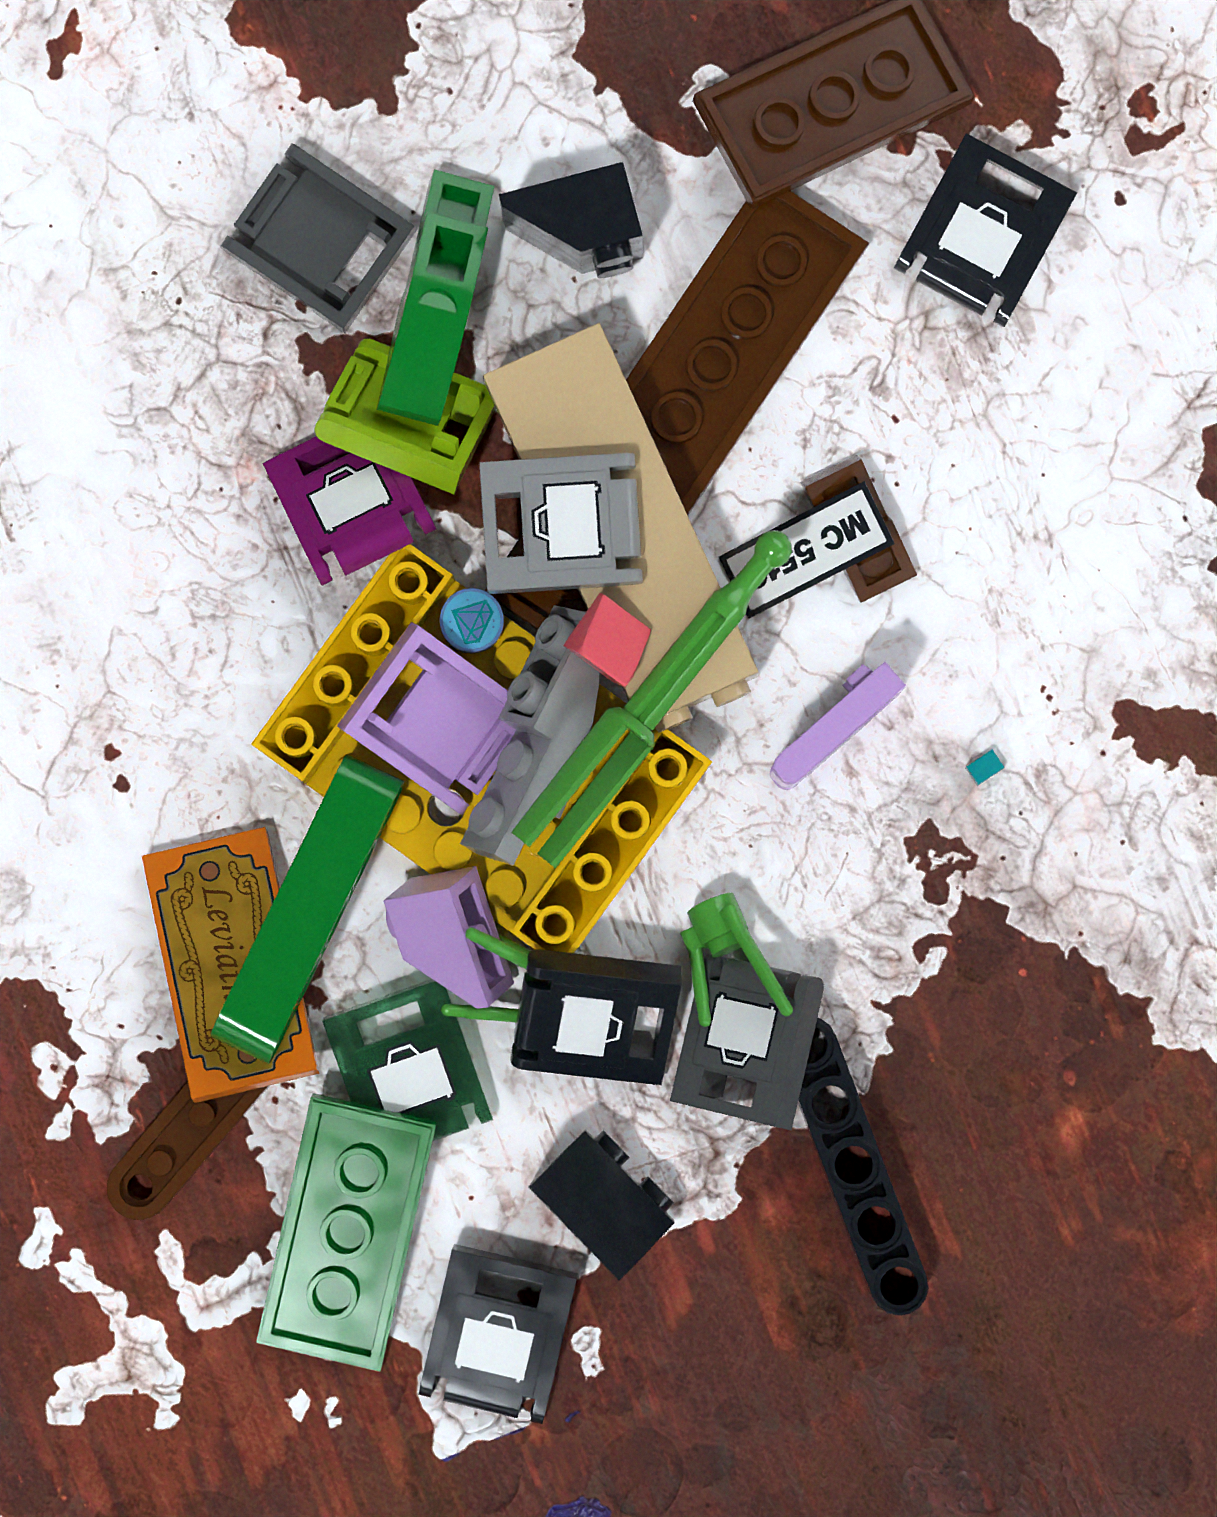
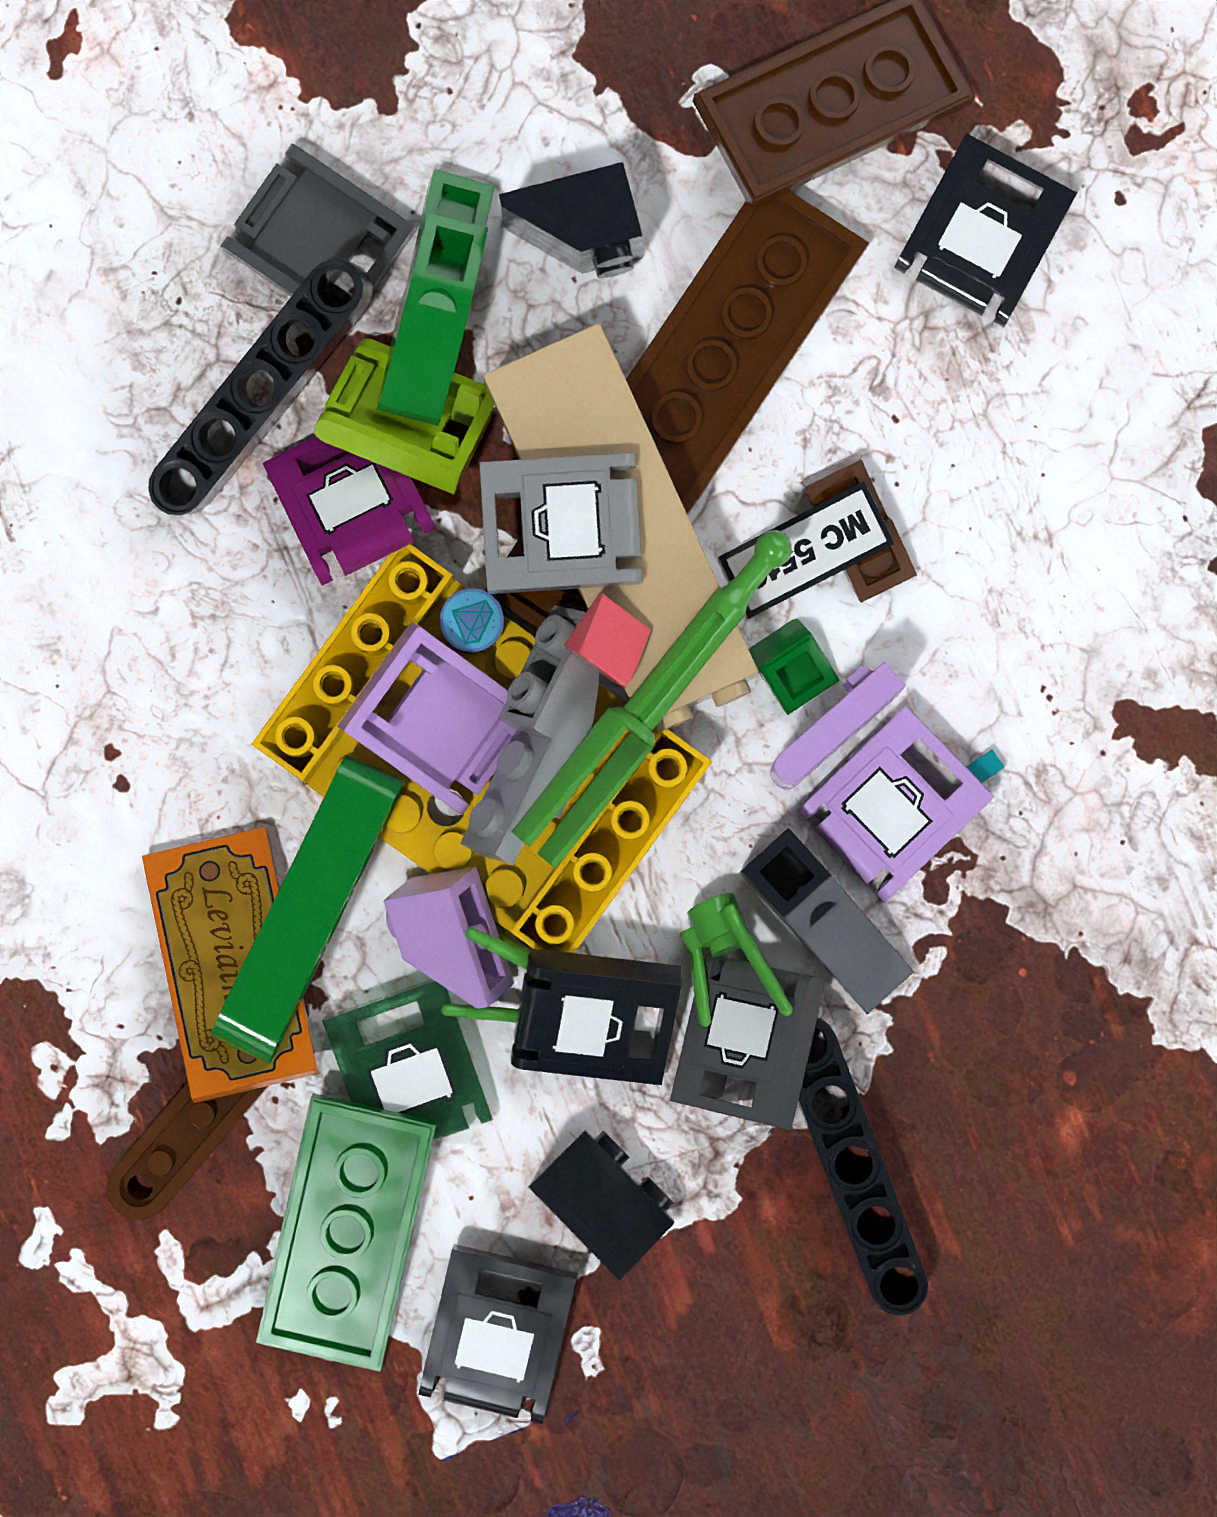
none -> black beam [148,259,373,516]
none -> slope [739,828,914,1015]
none -> green slope [748,618,840,715]
none -> lavender container [797,705,995,902]

